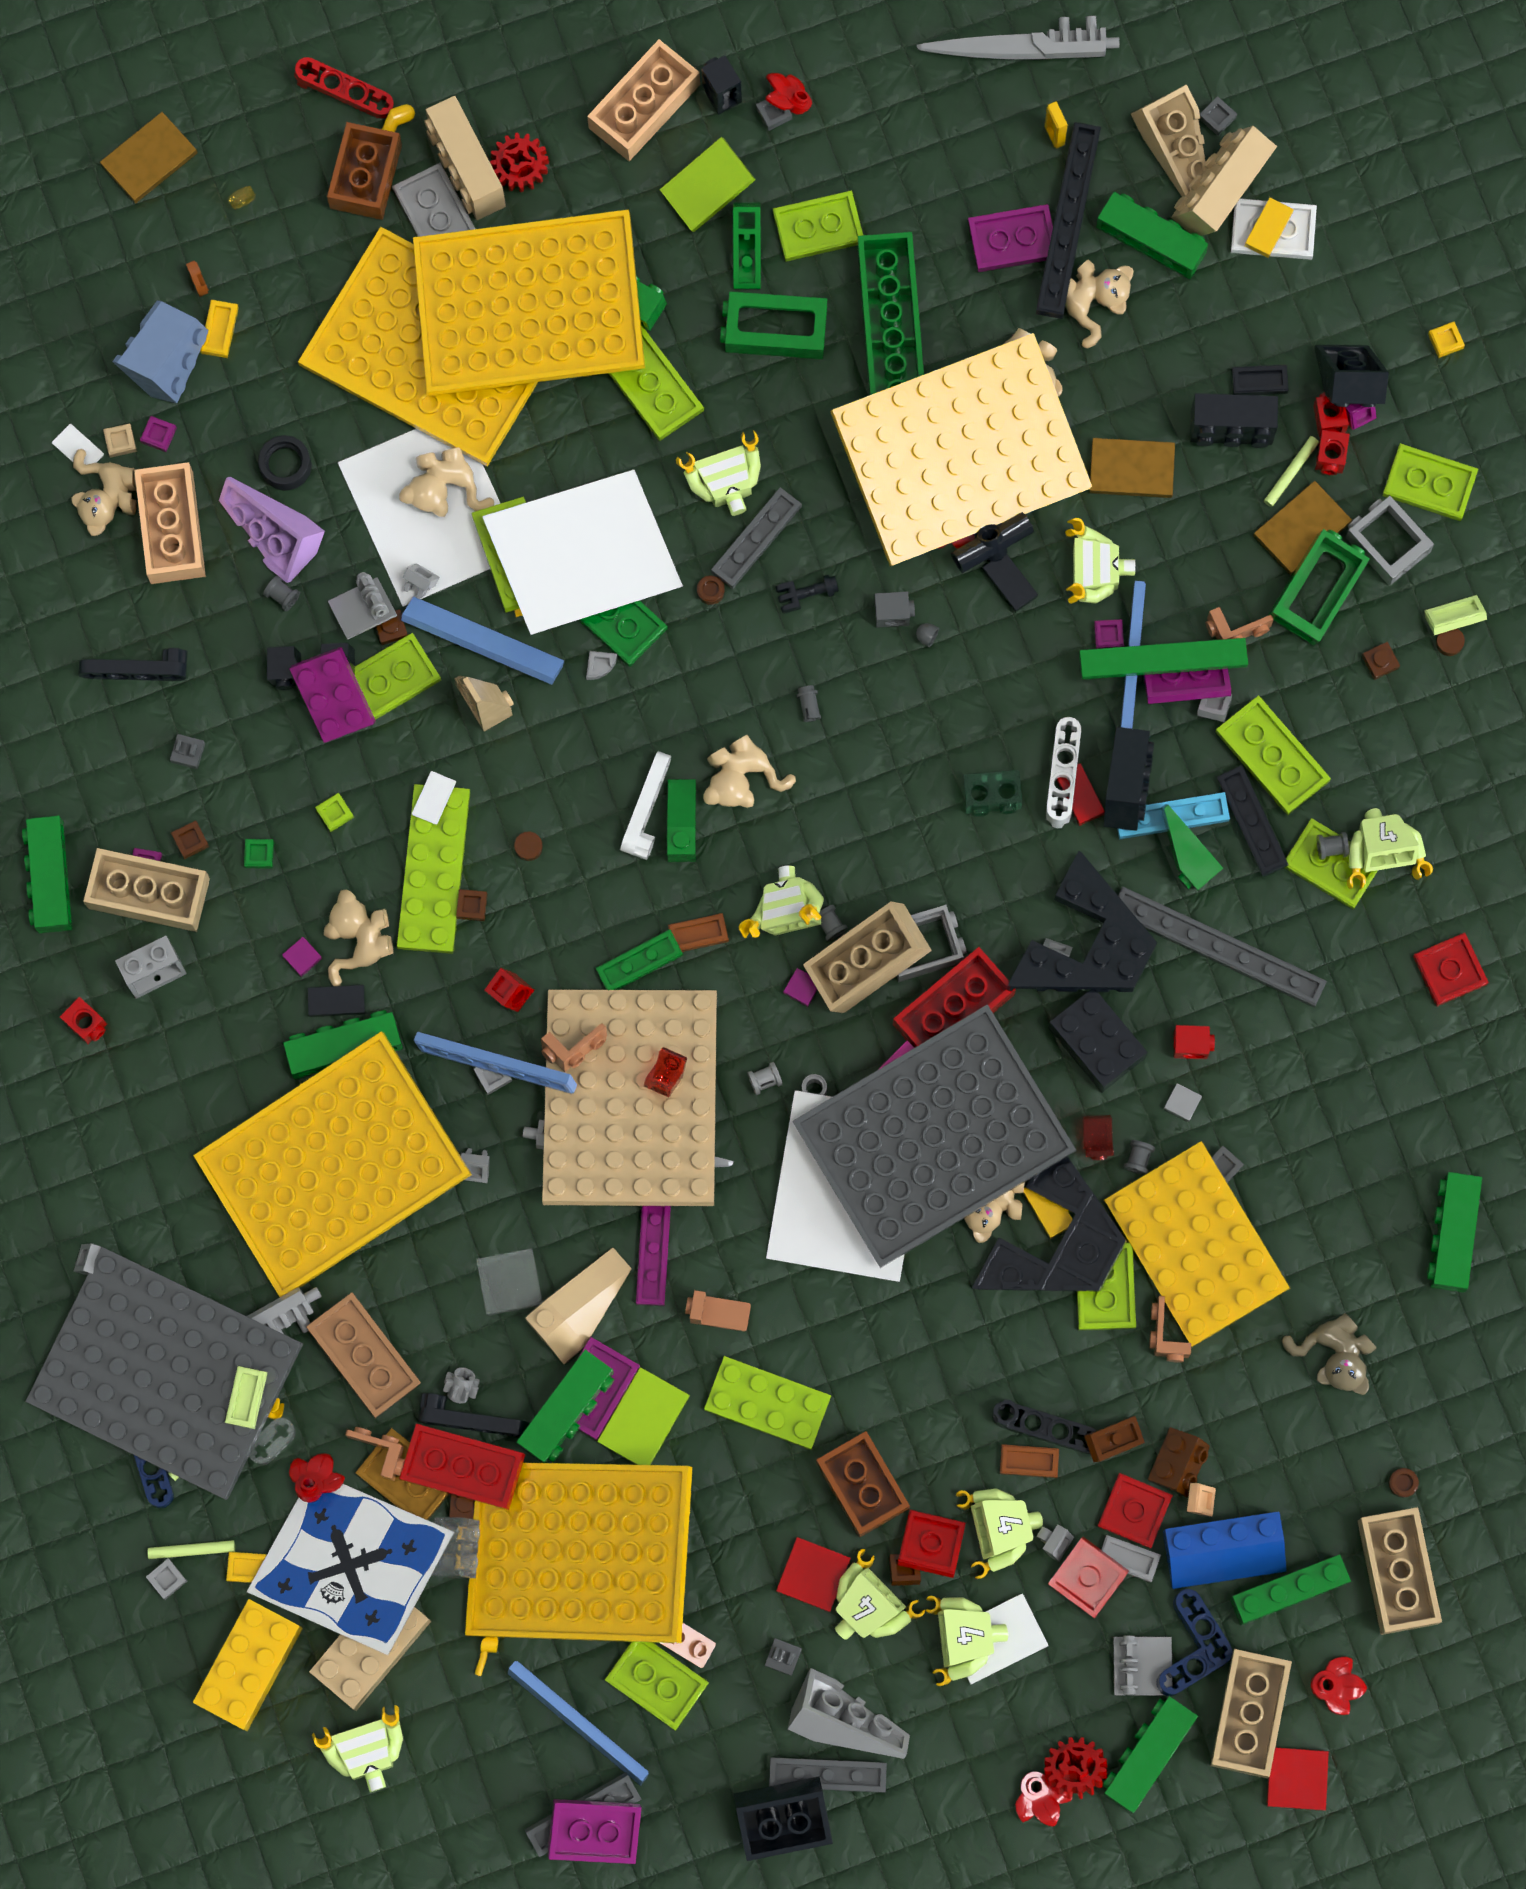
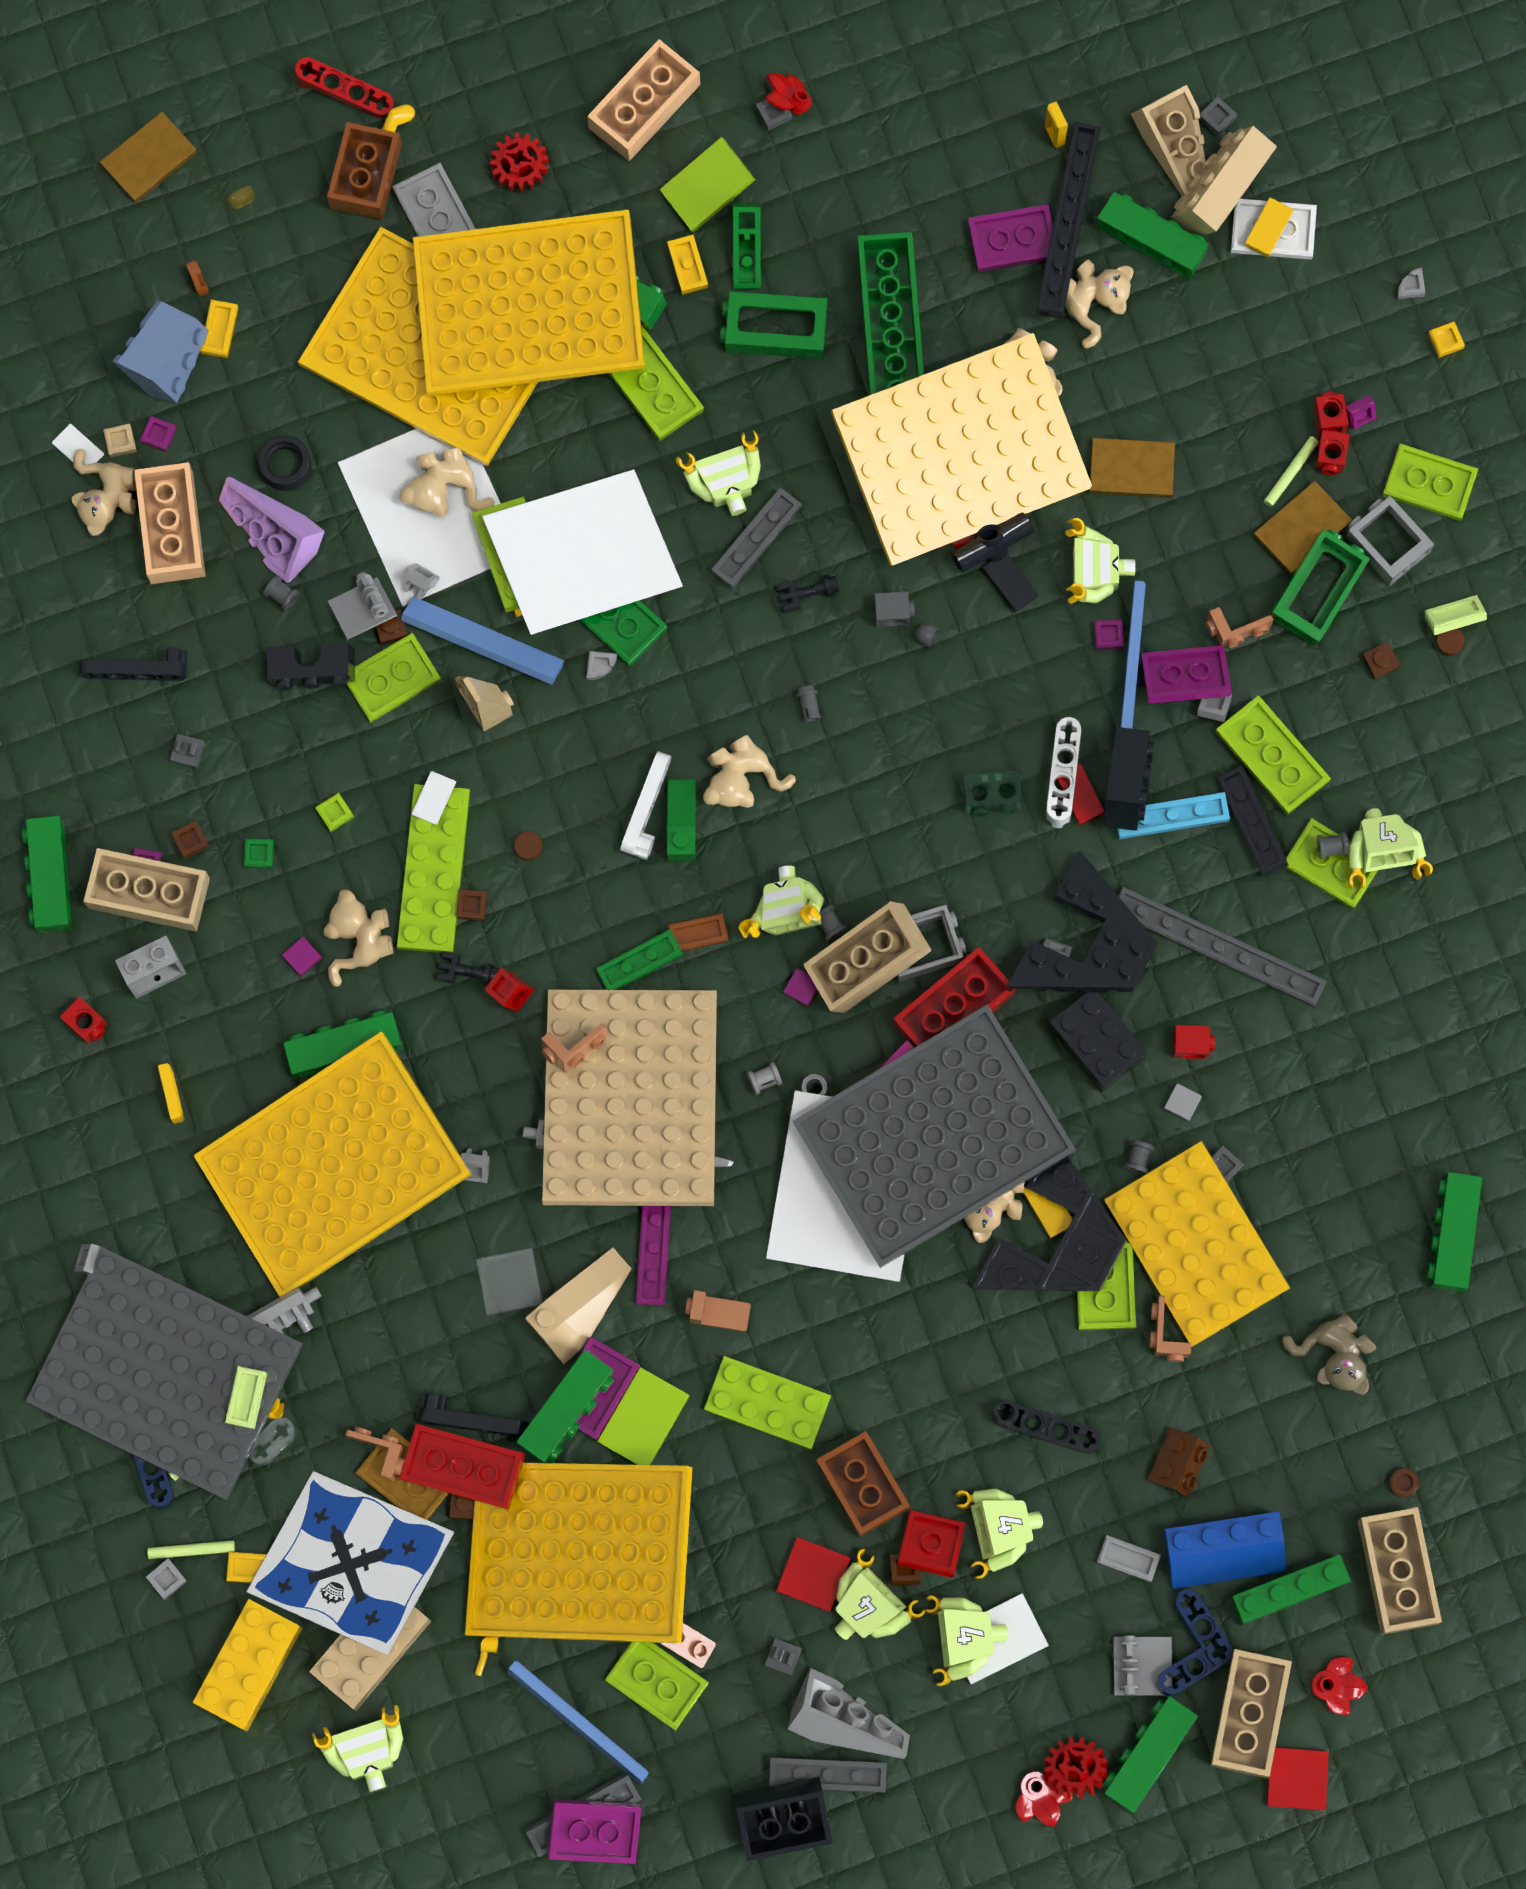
magenta plate [289,647,376,743] -> none
red plate [289,1453,345,1503] -> none
medium nougat plate [306,1293,421,1418] -> none
black tile [308,985,366,1017] -> none
medium blue tile [414,1032,577,1094] -> none
tan brick [424,96,506,220] -> none
clear brick [431,1517,480,1578] -> none
light grey gear [443,1368,480,1403] -> none
light grey plate [474,1067,512,1095] -> none
clear red bracket [644,1047,687,1098] -> none
reddish brown tile [697,576,725,605] -> none
black brick [701,55,742,115] -> none
lime tile [773,190,863,262] -> none
light grey piece [917,16,1119,59] -> none
dark orange tile [1000,1445,1059,1478] -> none
light grey tile [1037,1524,1074,1561] -> none
plate [1048,1536,1129,1619] -> none
green tile [1079,638,1248,680] -> none
clear red bracket [1083,1115,1114,1160] -> none
reddish brown plate [1084,1416,1145,1463] -> none
red tile [1097,1473,1173,1549] -> none
green slope [1161,804,1223,890] -> none
light nougat tile [1187,1483,1216,1517] -> none
black brick [1190,393,1278,448] -> none
black tile [1231,365,1289,395] -> none
black slope [1315,345,1389,407] -> none
red tile [1413,933,1489,1006] -> none
none -> yellow tile [158,1063,185,1124]
none -> black hinge [435,951,499,986]
none -> yellow plate [667,235,708,295]
none -> light grey tile [1397,268,1426,299]

